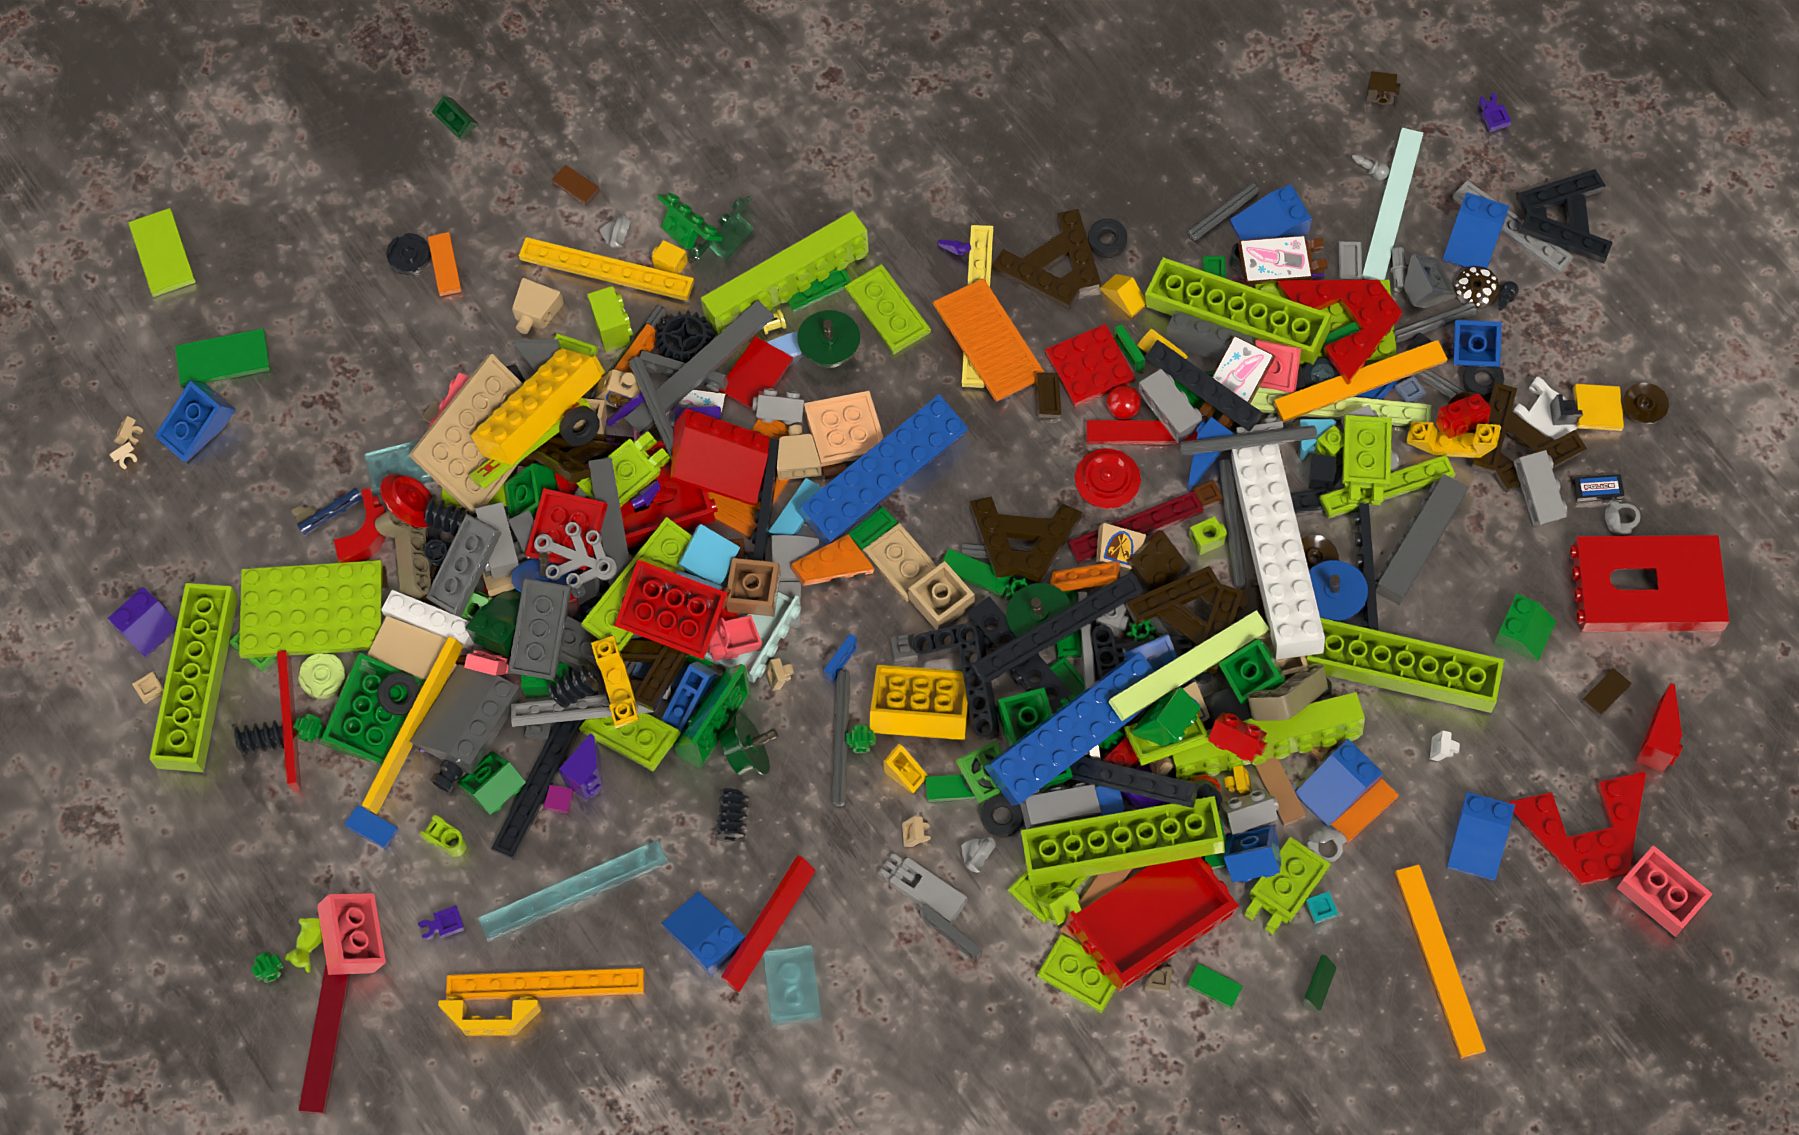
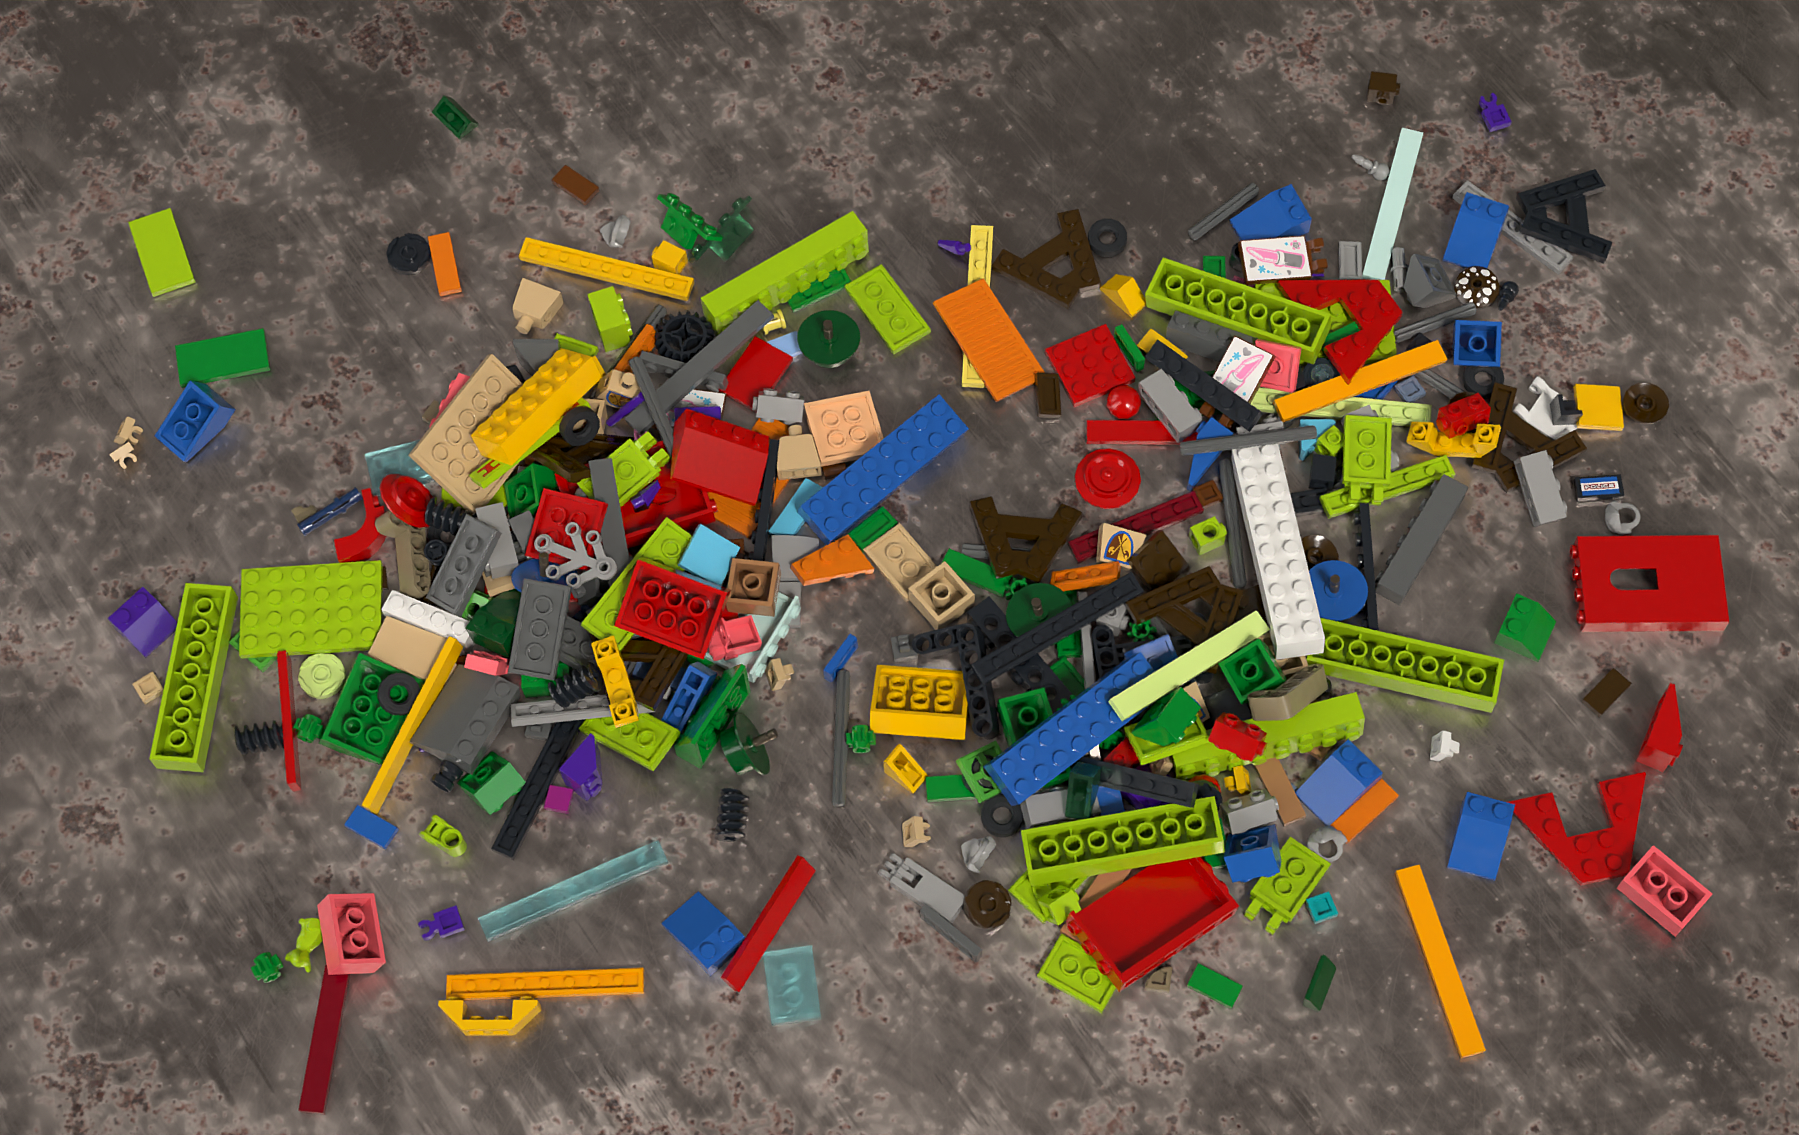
none -> dark brown tile [963,880,1012,929]
none -> clear green slope [1065,762,1101,820]

